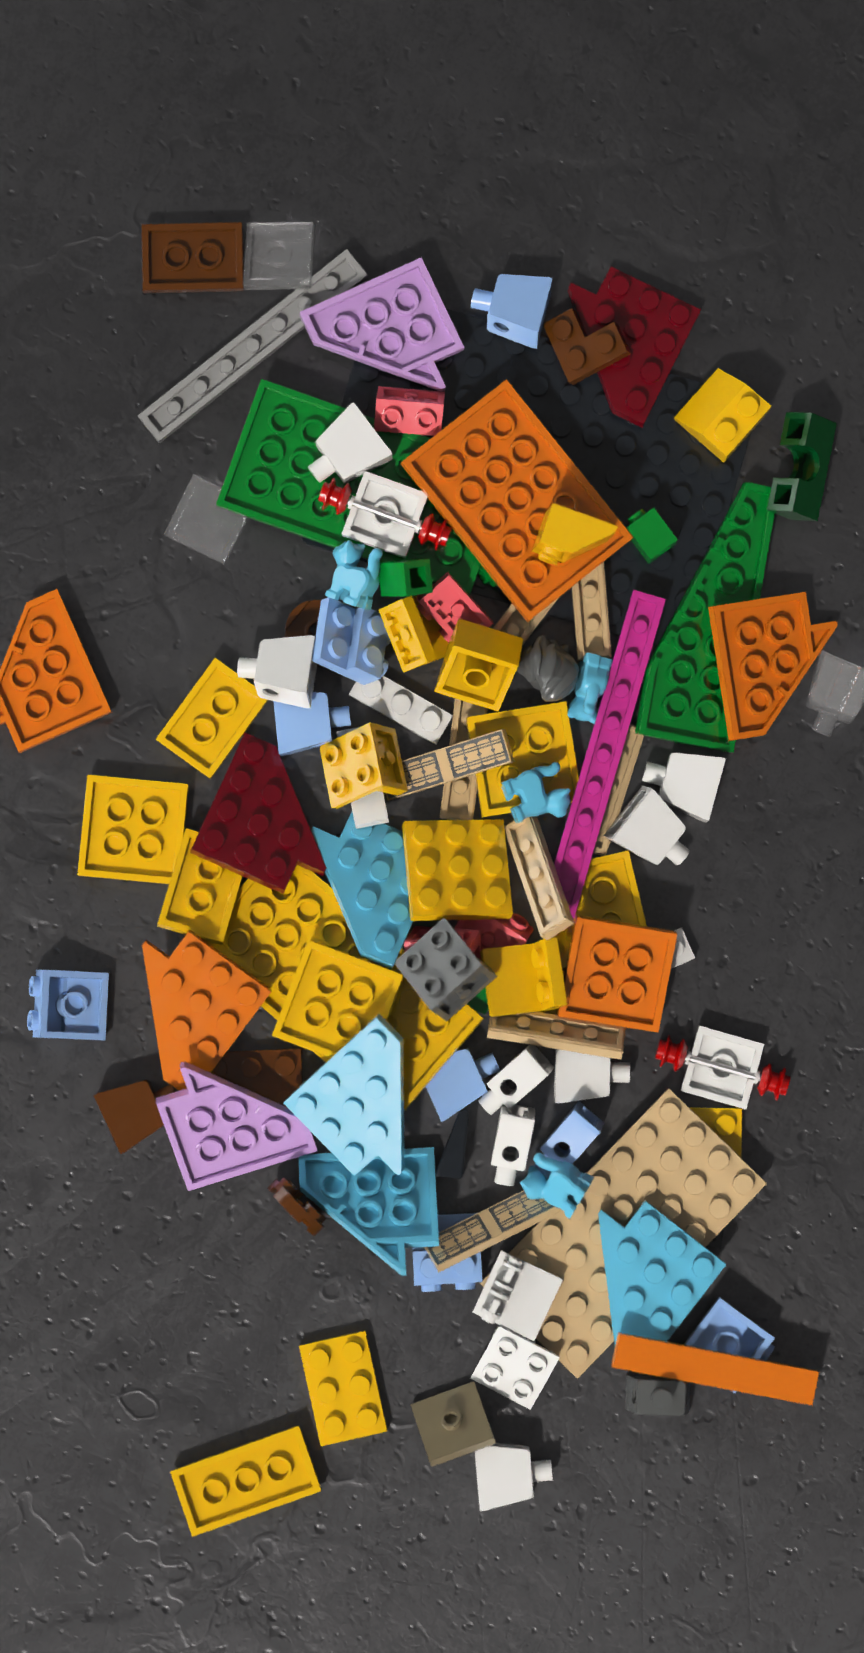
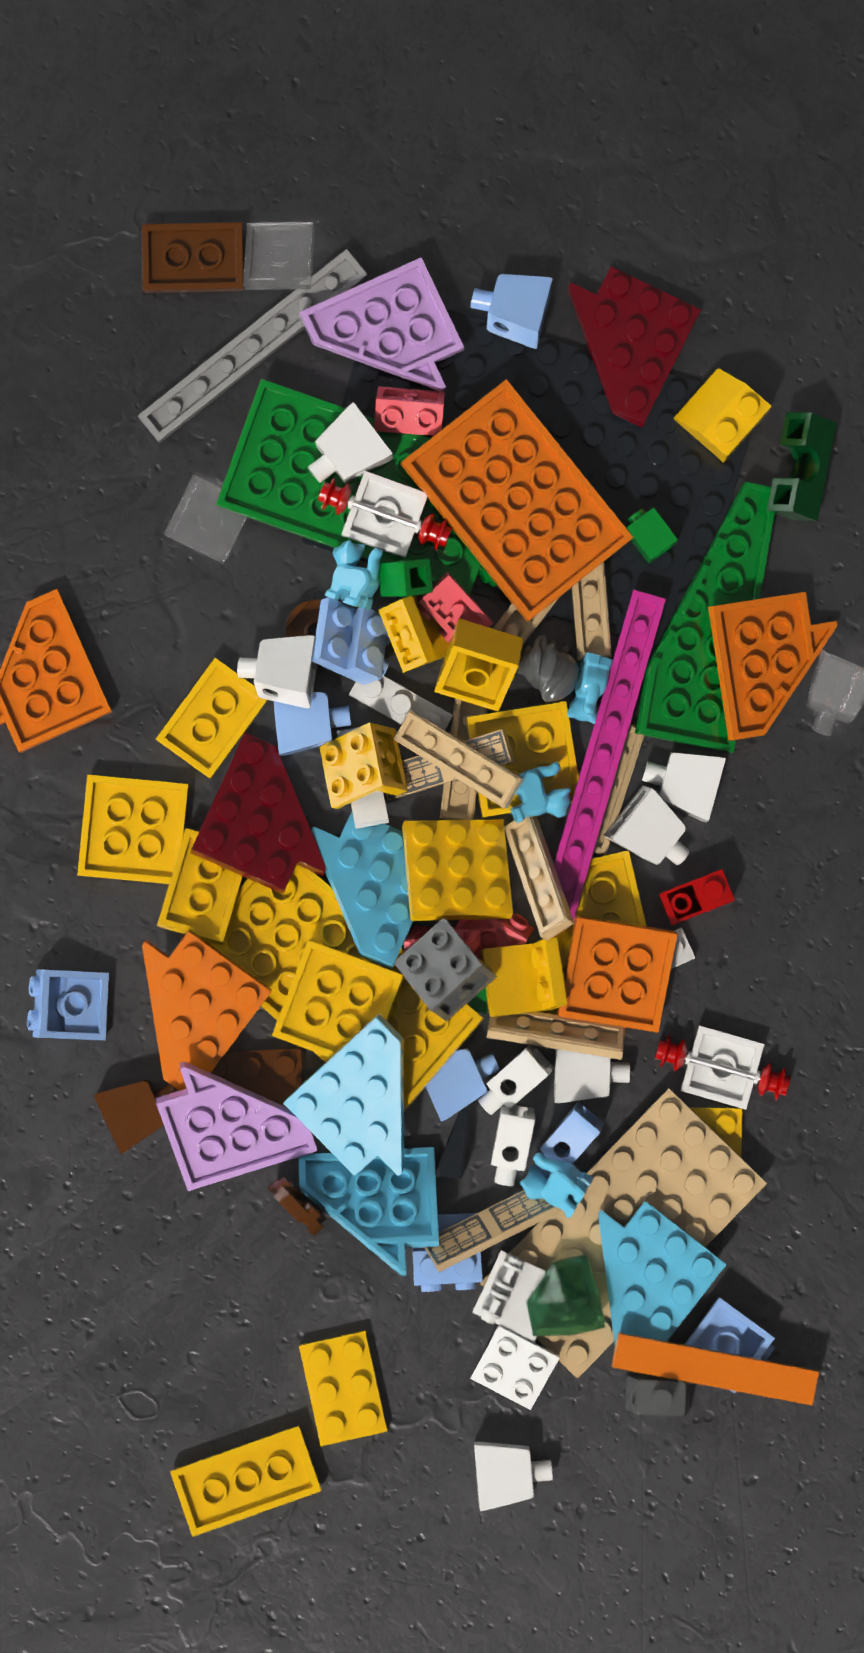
dark tan plate [410,1381,496,1467] -> none
yellow slope [532,503,618,565] -> none
reddish brown plate [543,308,631,385] -> none
none -> tan tile [393,710,524,808]
none -> clear green slope [526,1254,606,1336]
none -> red slope [659,869,735,926]

